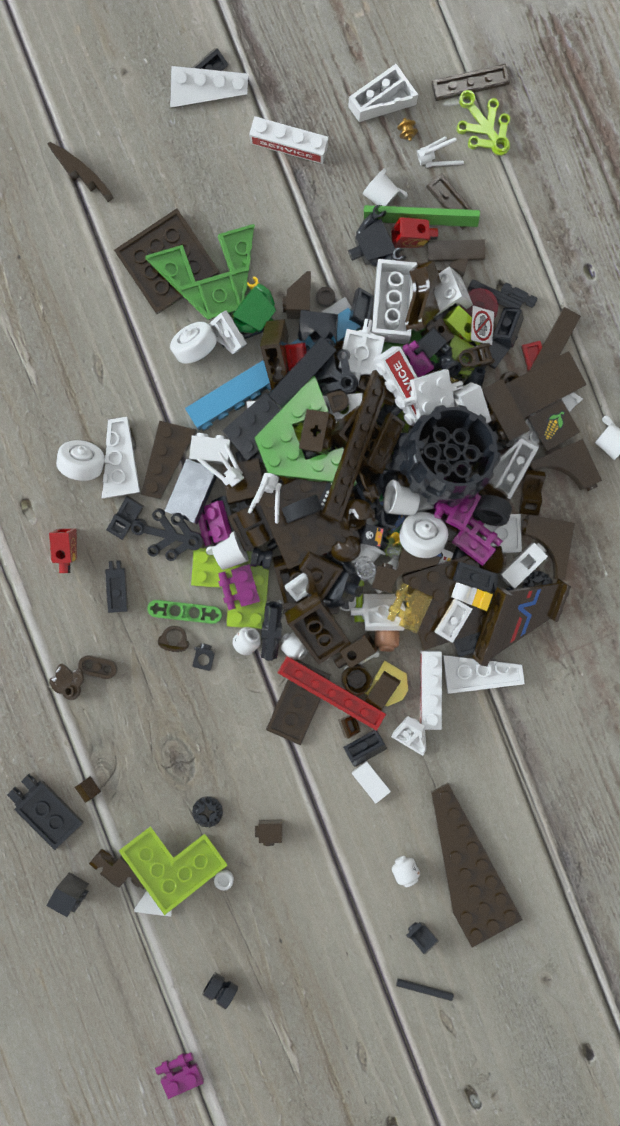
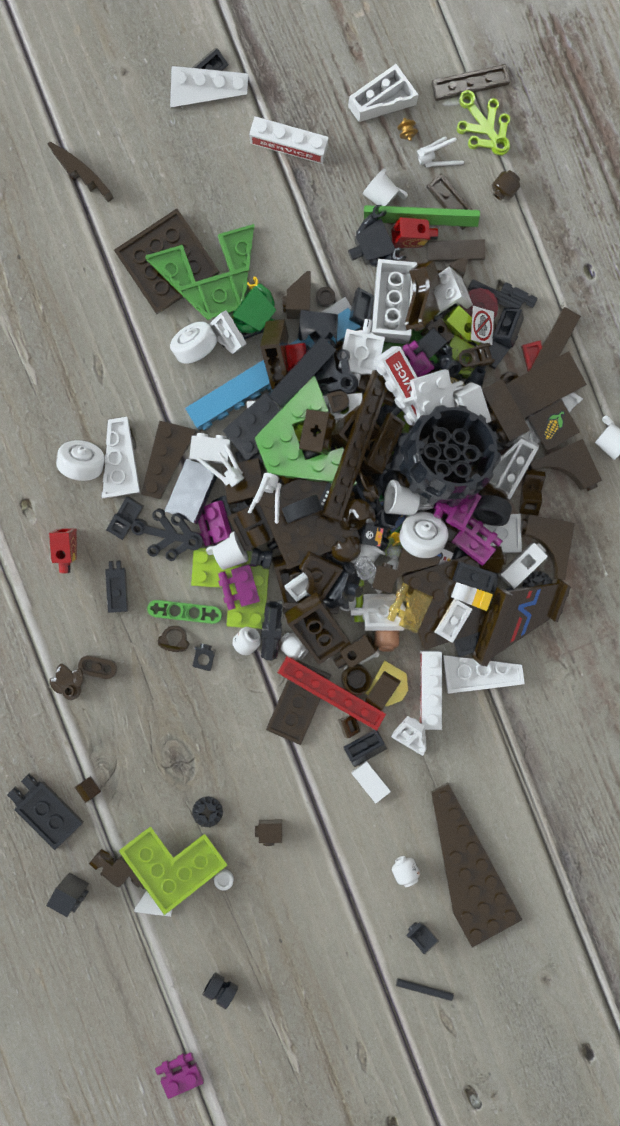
none -> dark brown head [492,170,520,201]

